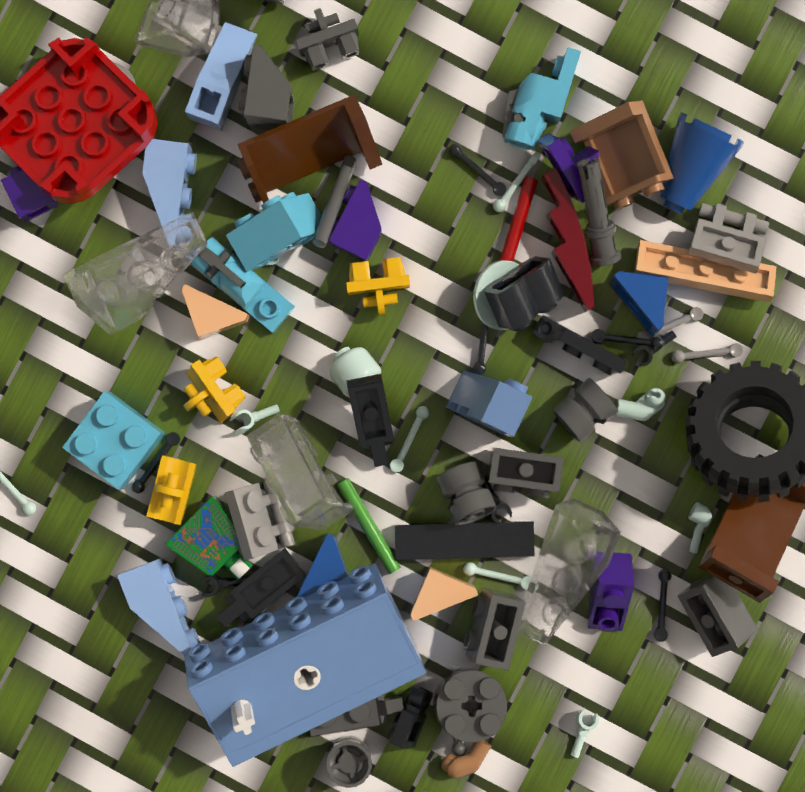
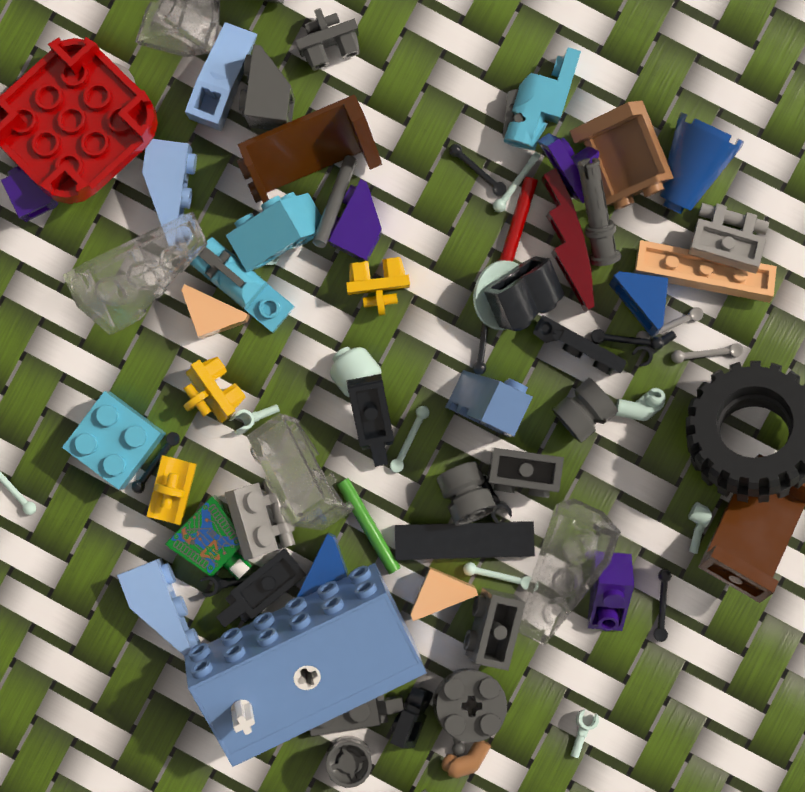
dark grey brick [678,574,758,657] -> none

